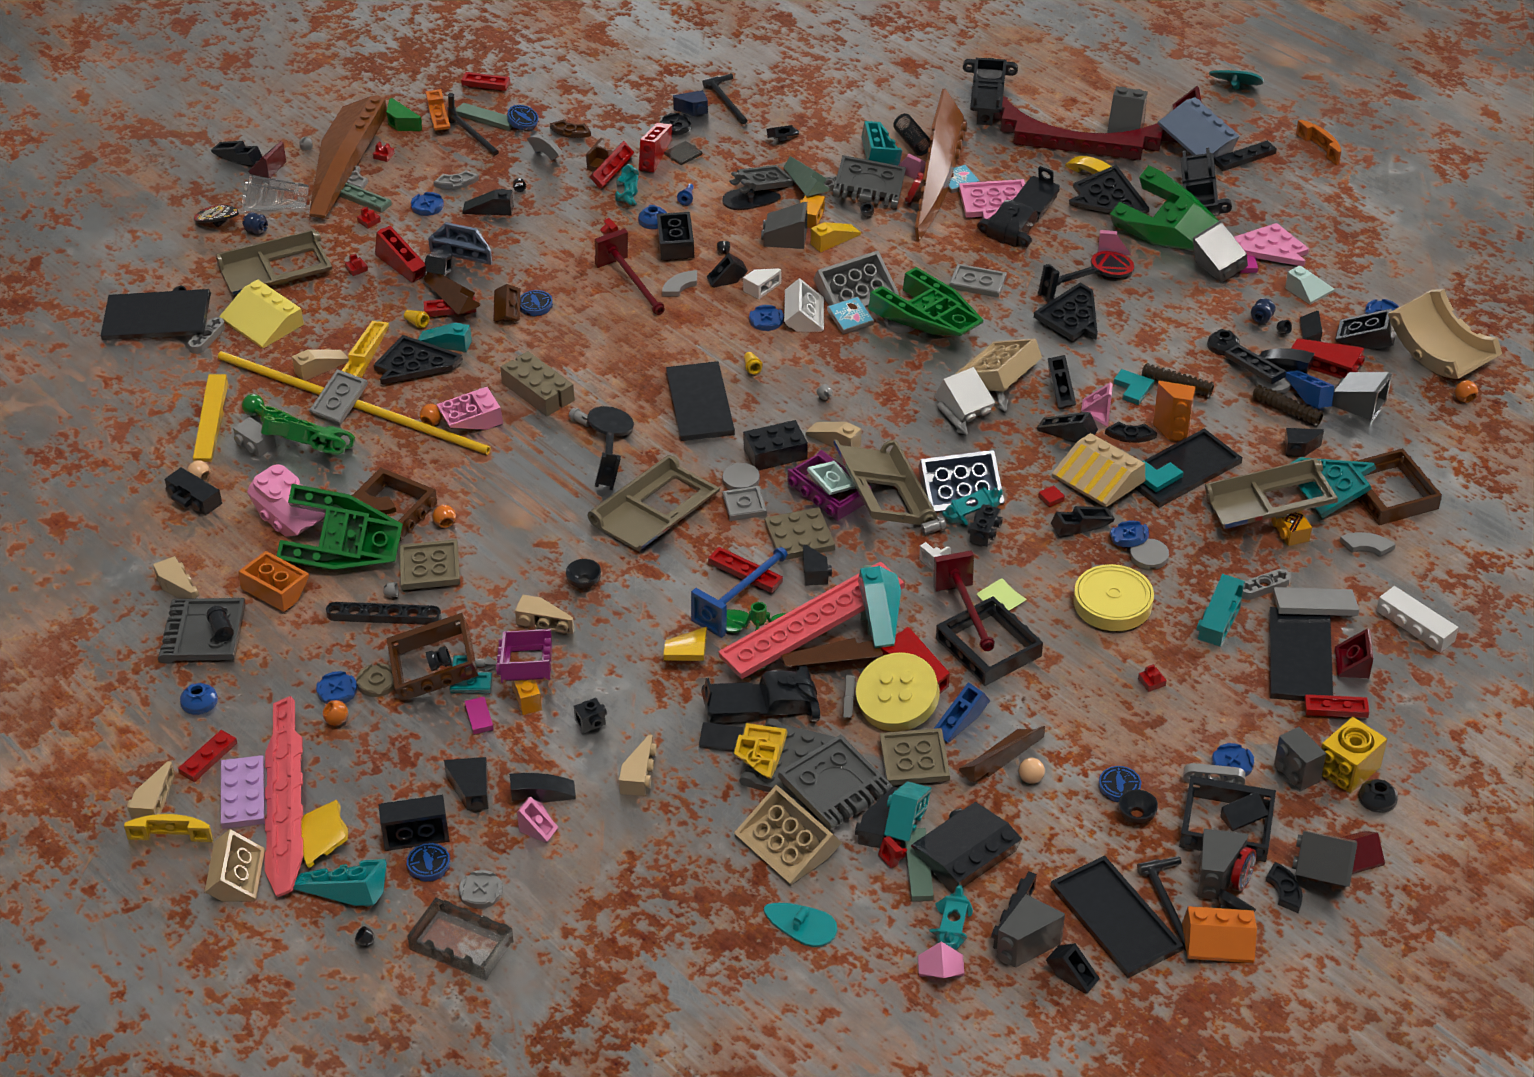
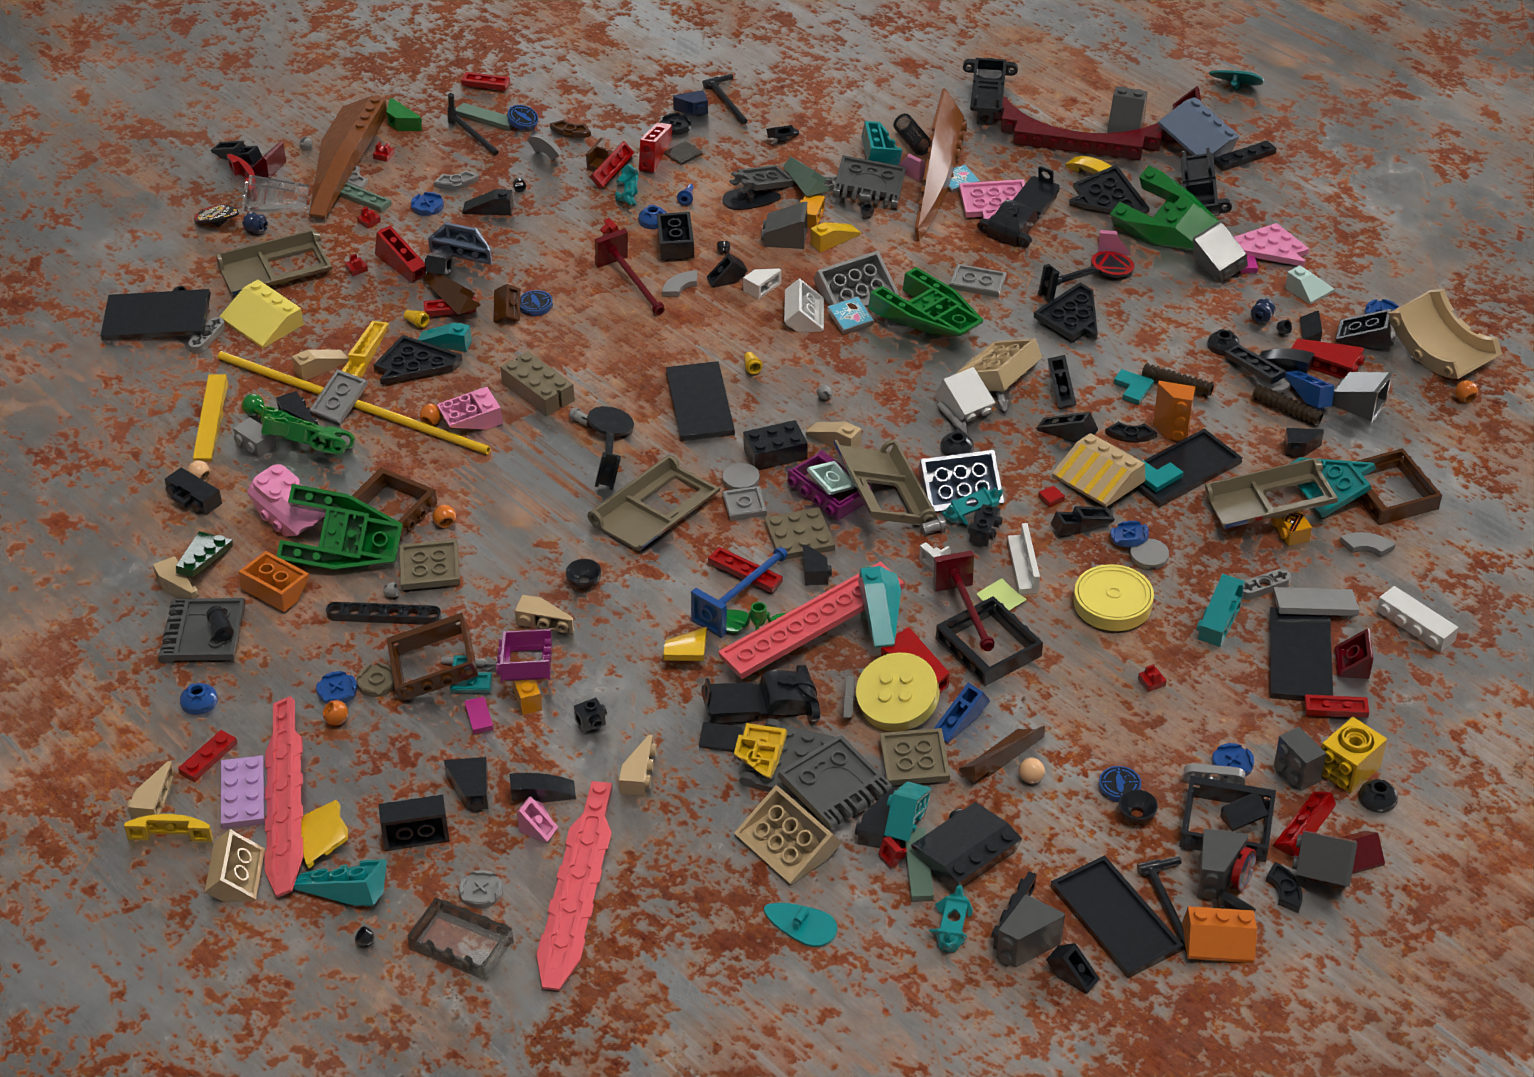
reddish brown tile [351,491,396,515] -> none
tile [407,843,450,882] -> none
orange slope [426,89,450,131] -> none
black wheel [426,646,452,671] -> none
blue tile [749,305,784,331] -> none
reddish brown wedge [781,638,883,668] -> none
red tile [905,172,924,203] -> none
bright pink slope [918,942,964,978] -> none
bright pink slope [1081,382,1113,427] -> none
orange slope [1296,119,1341,165] -> none
none -> wing [176,531,233,577]
none -> red slope [227,154,258,200]
none -> black slope [276,391,318,425]
none -> coral plate [537,781,613,991]
none -> black piece [940,431,974,456]
none -> white fence [1007,523,1040,595]
none -> red slope [1273,791,1336,857]

